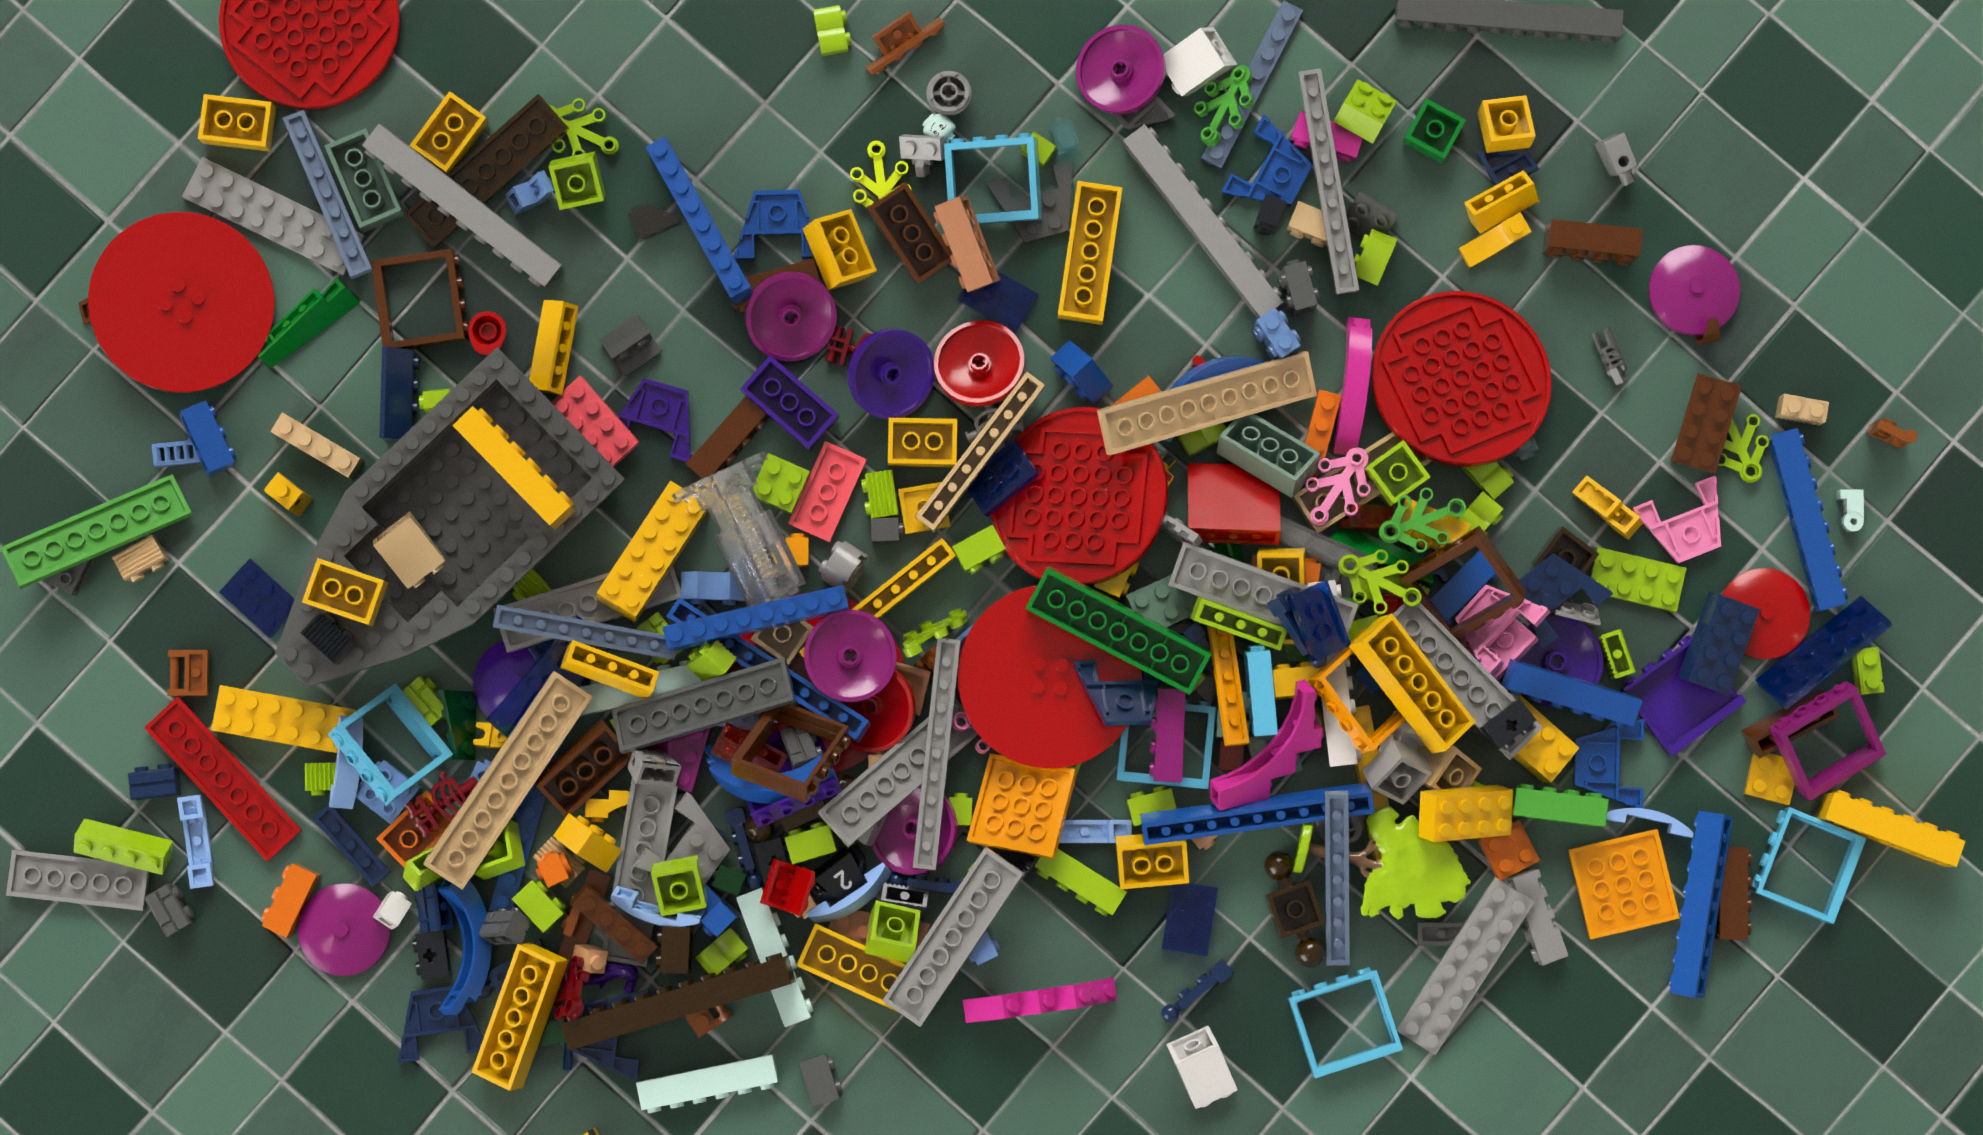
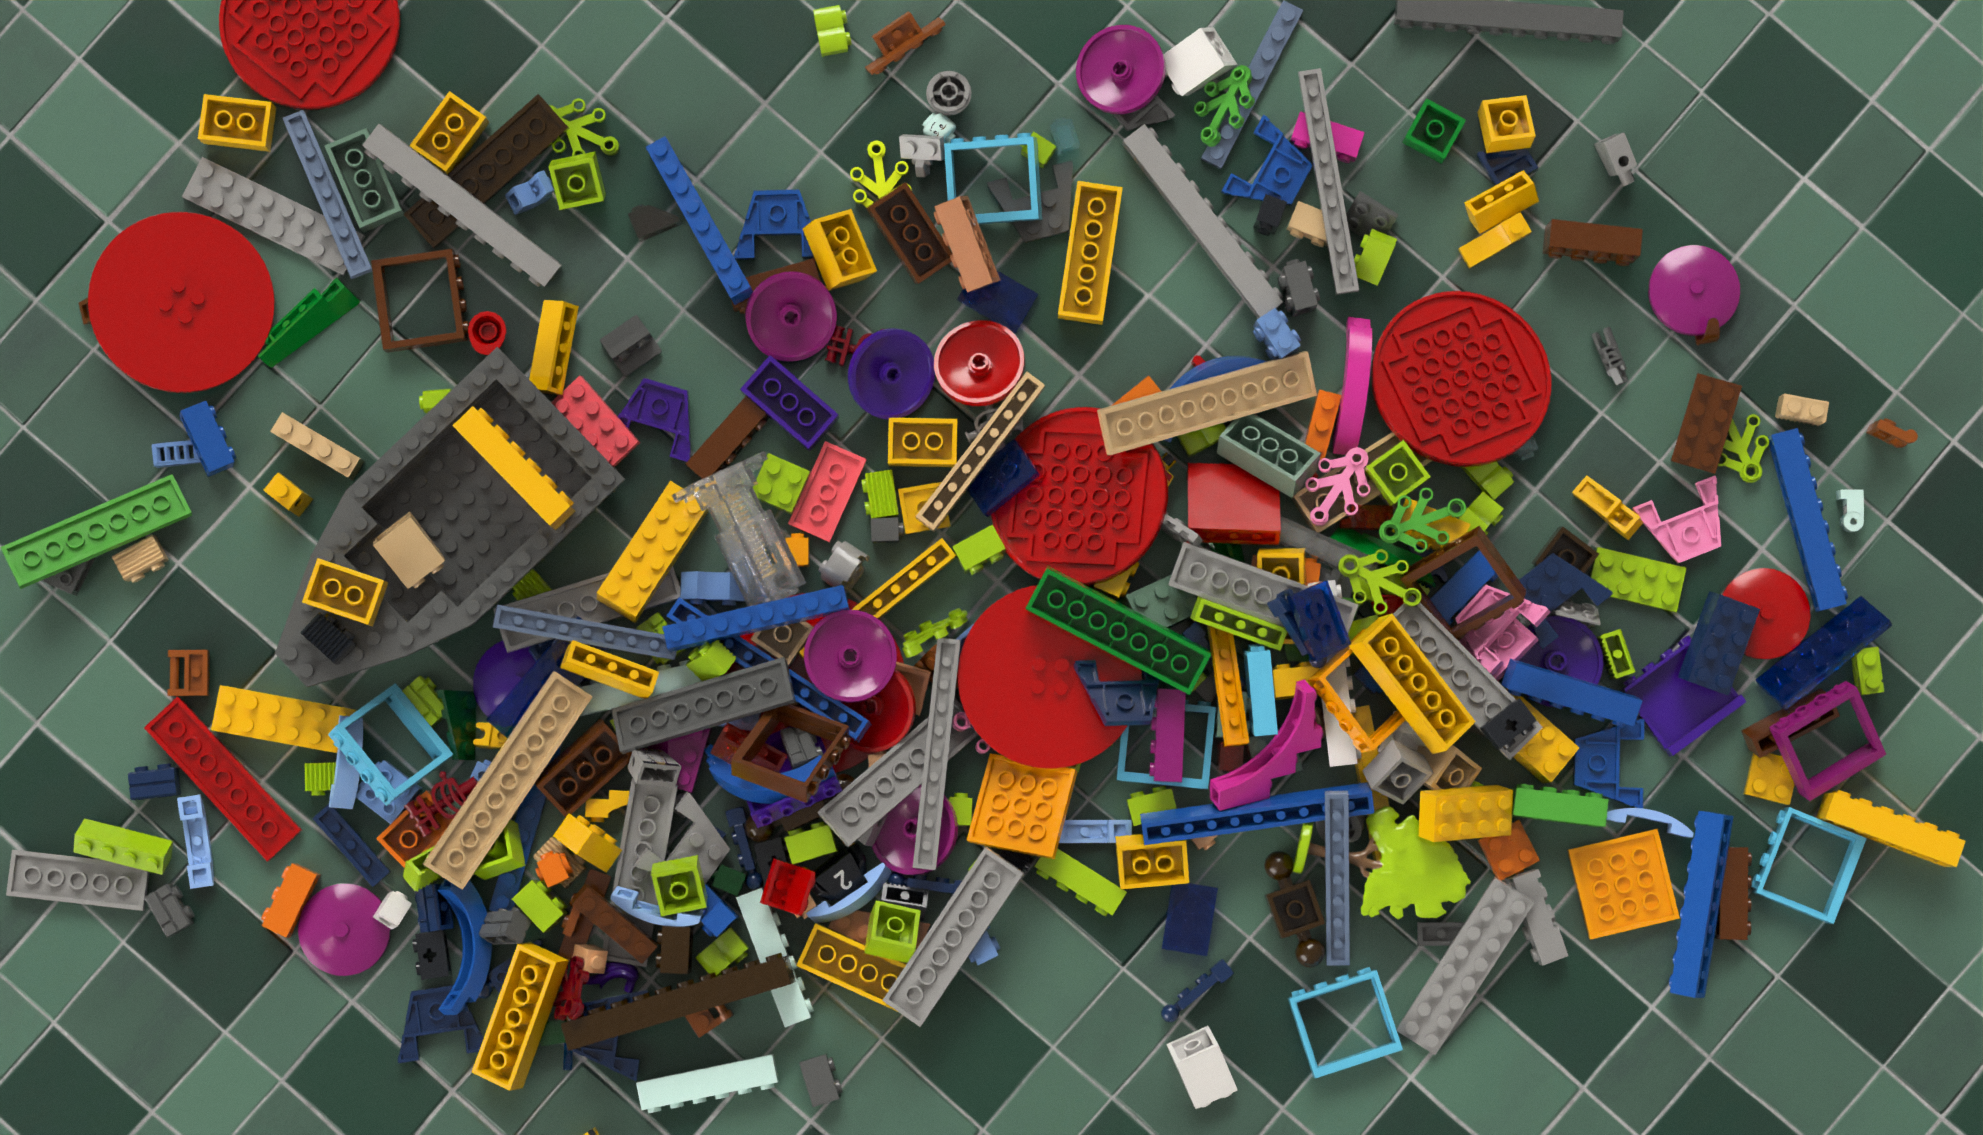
clear blue plate [219,559,295,638] -> none
dark blue slope [379,347,420,443] -> none
dark pink arch [963,977,1117,1023] -> none
blue brick [1050,340,1113,404] -> none
lime brick [1333,79,1397,144] -> none

